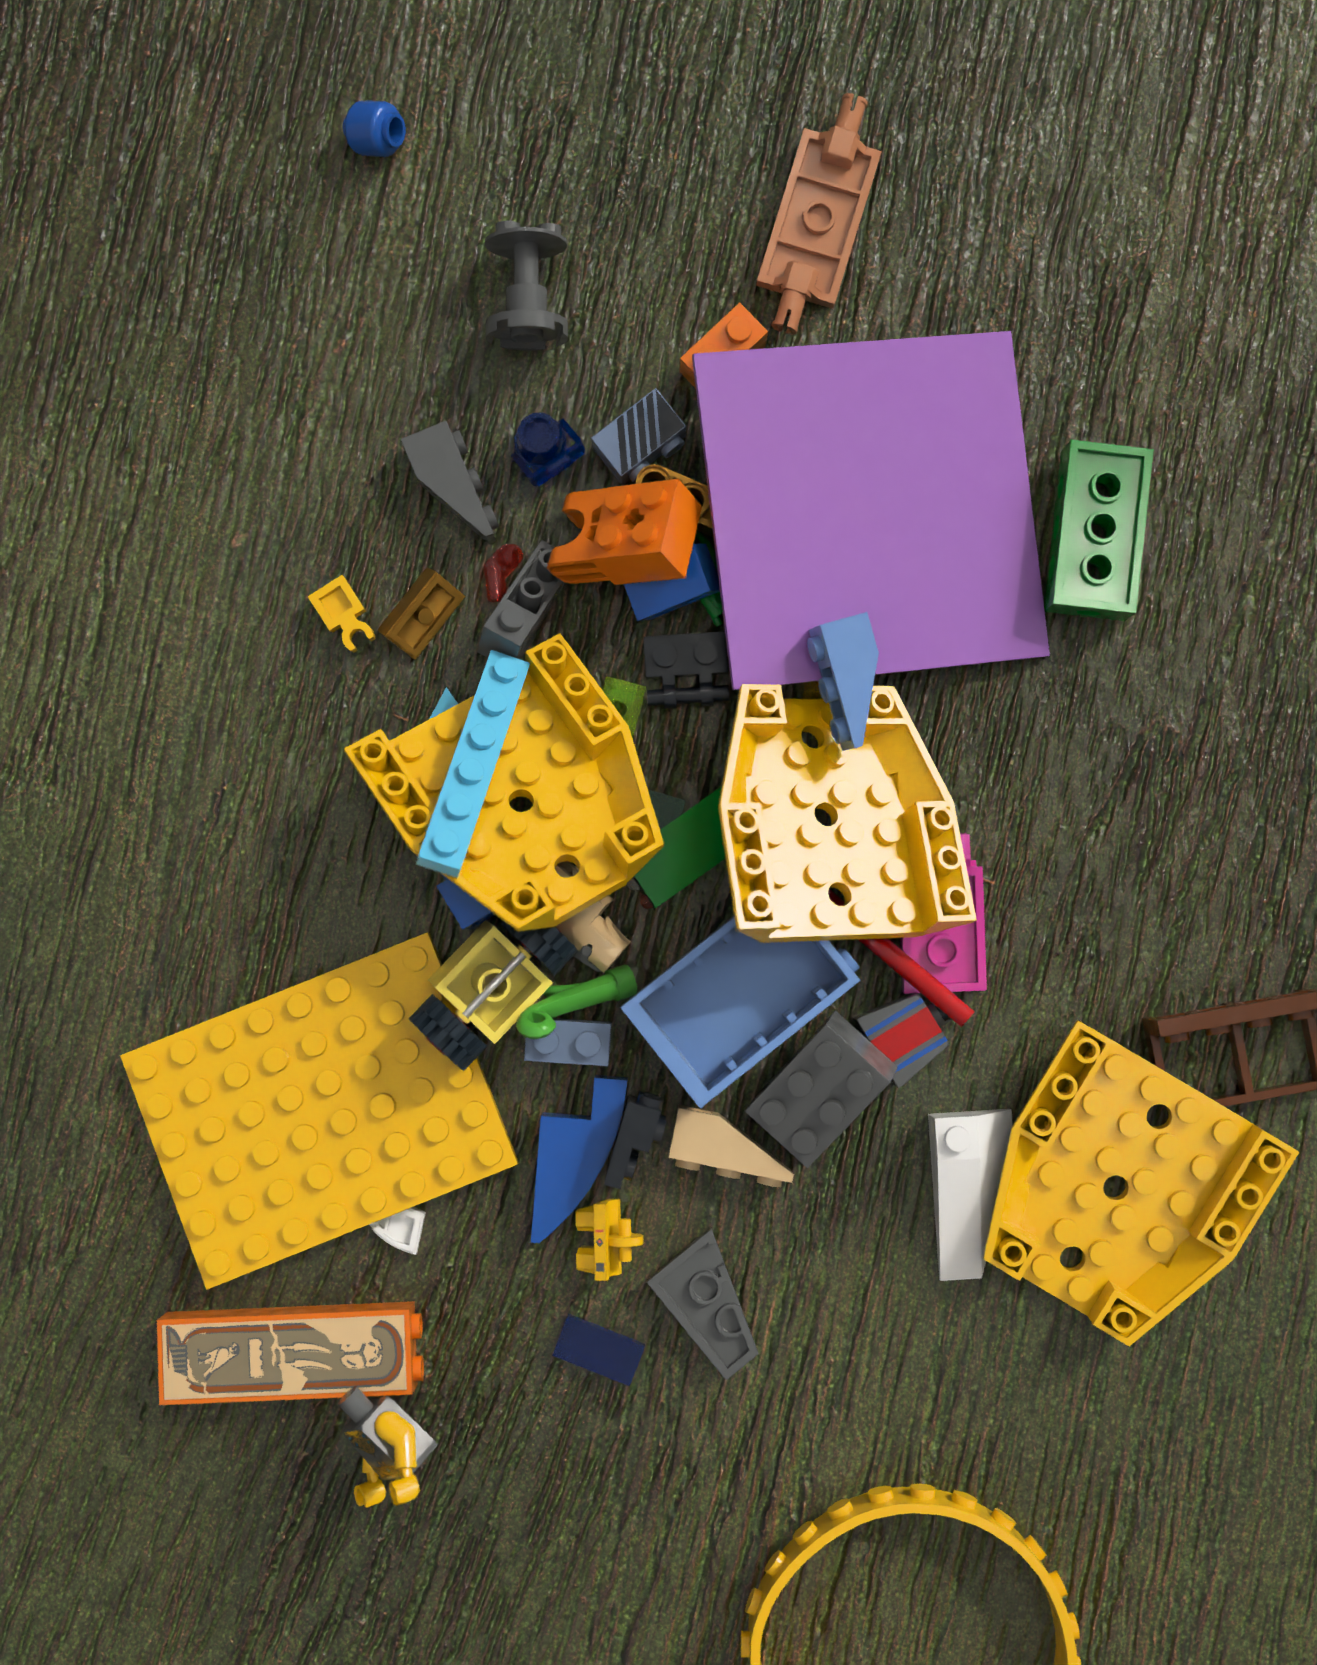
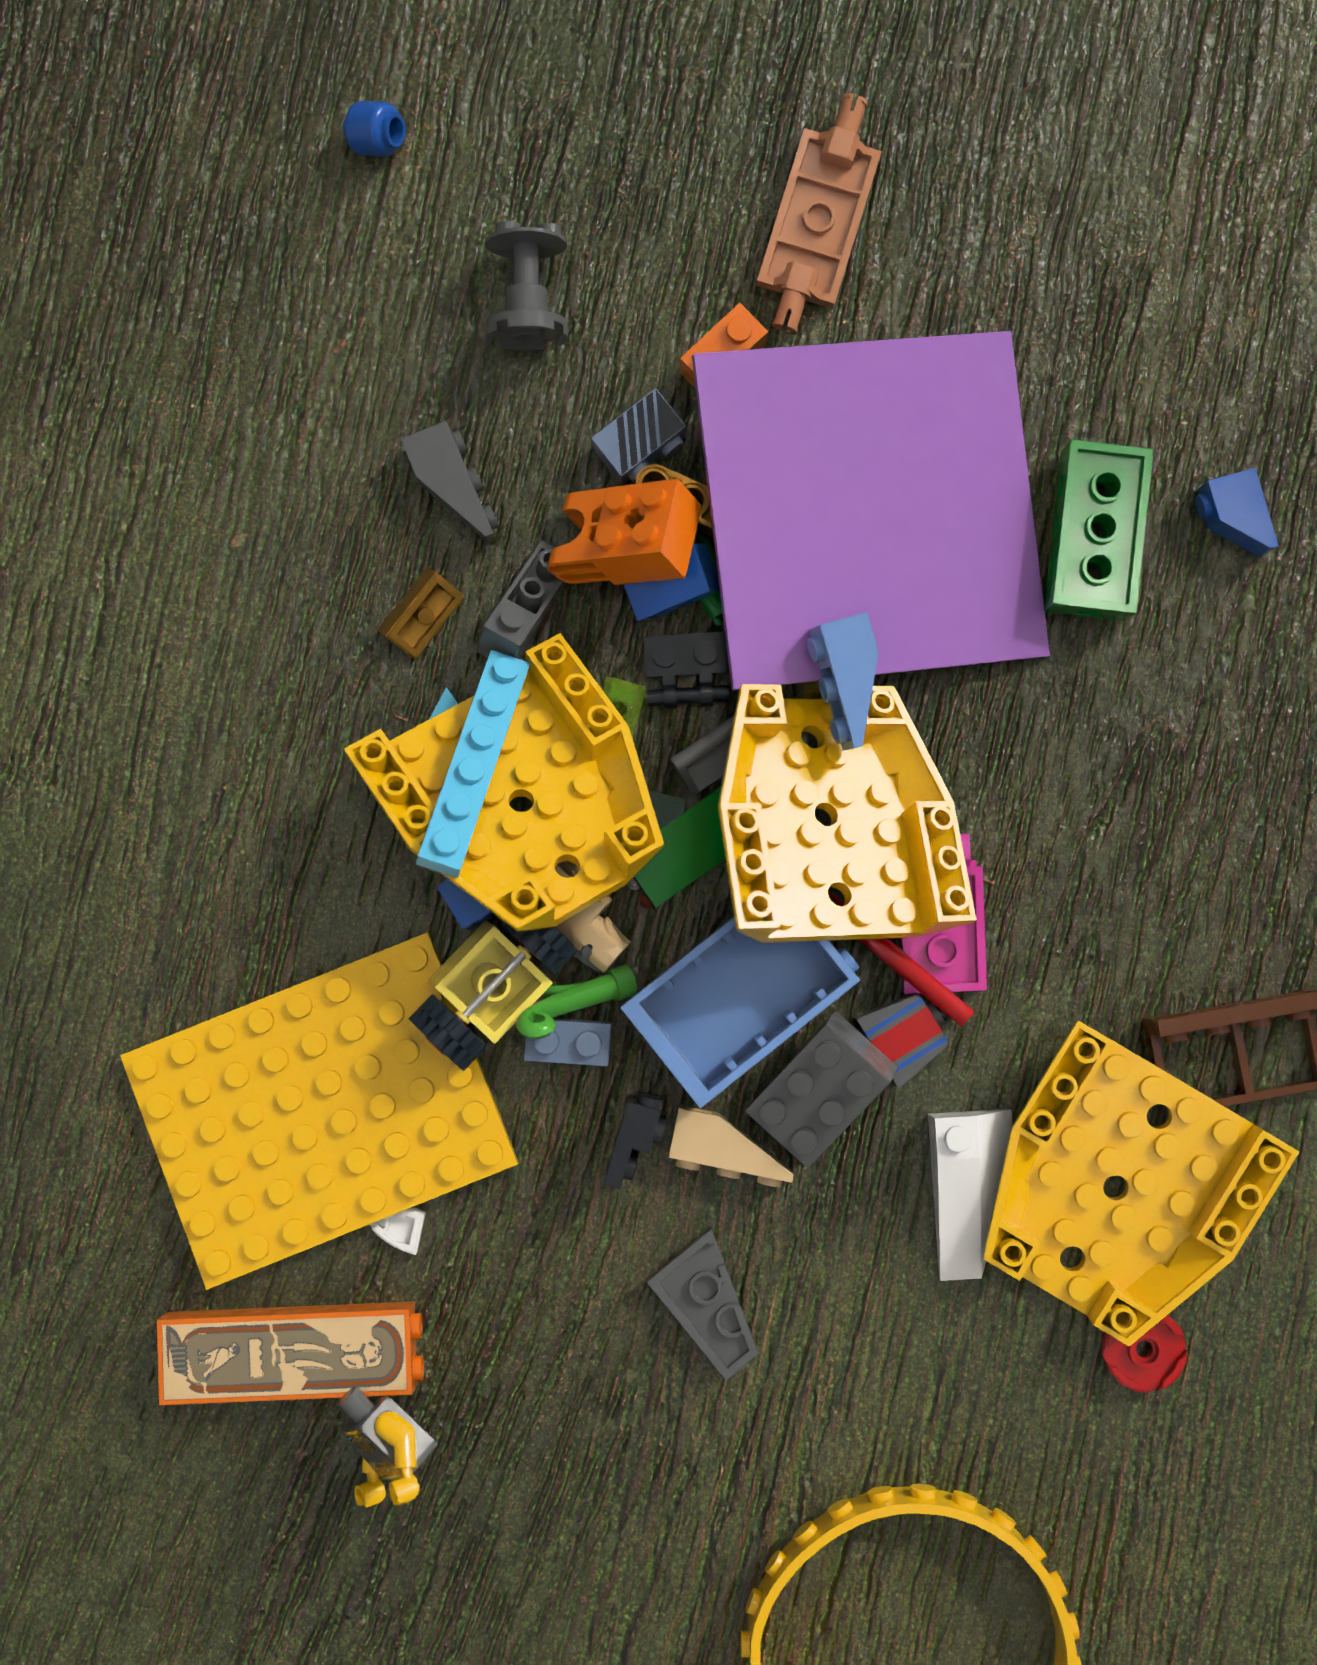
yellow plate [308,575,375,653] -> none
clear red arm [484,544,523,602] -> none
clear blue piece [510,412,585,486] -> none
blue slope [531,1075,628,1243] -> none
clear blue tile [552,1314,645,1386] -> none
yellow hips [575,1198,643,1281] -> none
none -> dark grey tile [670,715,735,797]
none -> red plate [1101,1315,1187,1393]
none -> slope [1195,468,1279,556]

